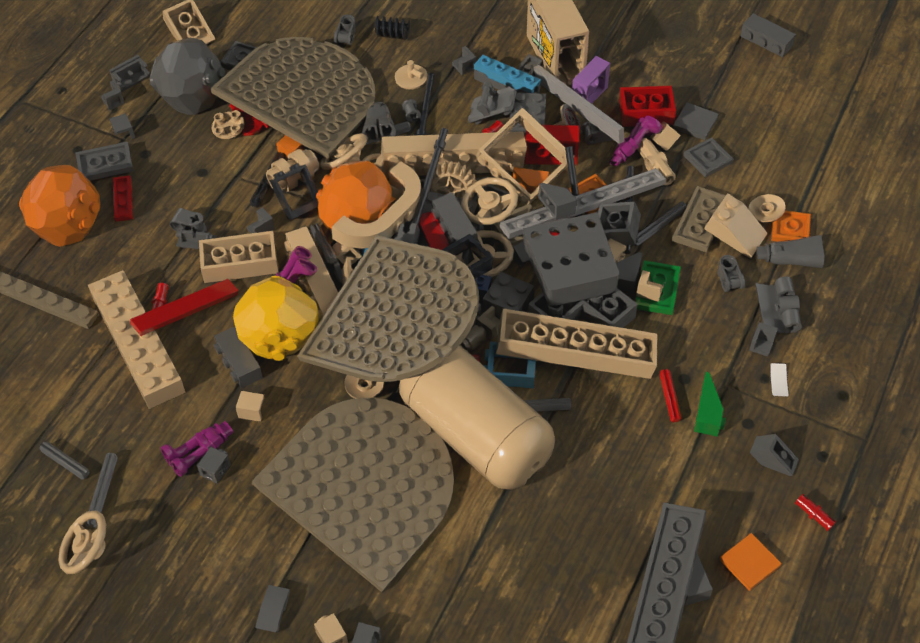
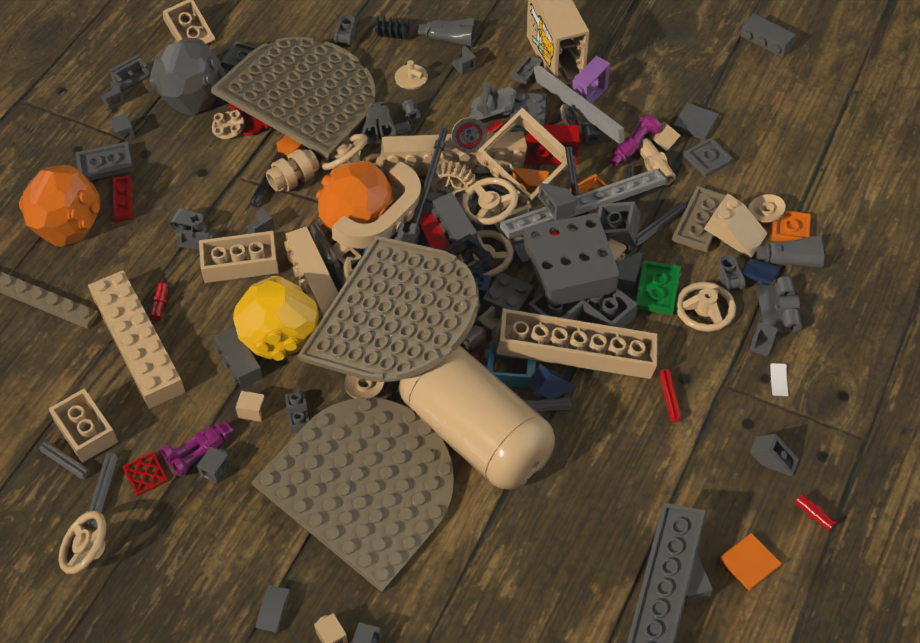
red tile [130,279,239,336] -> none
black window [269,163,318,220] -> none
magenta piece [276,246,317,284] -> none
black bar [416,73,435,135] -> none
dark azure piece [474,55,541,94] -> none
red brick [619,86,676,127] -> none
tan panel [636,270,663,302] -> none
green slope [694,372,726,437] -> none
none -> tan brick [49,388,118,463]
none -> red window [122,452,168,496]
none -> dark grey slope [285,391,309,433]
none -> dark grey piece [418,18,476,47]
none -> shield [451,117,487,153]
none -> dark blue slope [527,364,576,399]
none -> tan piece [675,281,736,332]
none -> dark blue piece [742,258,780,285]

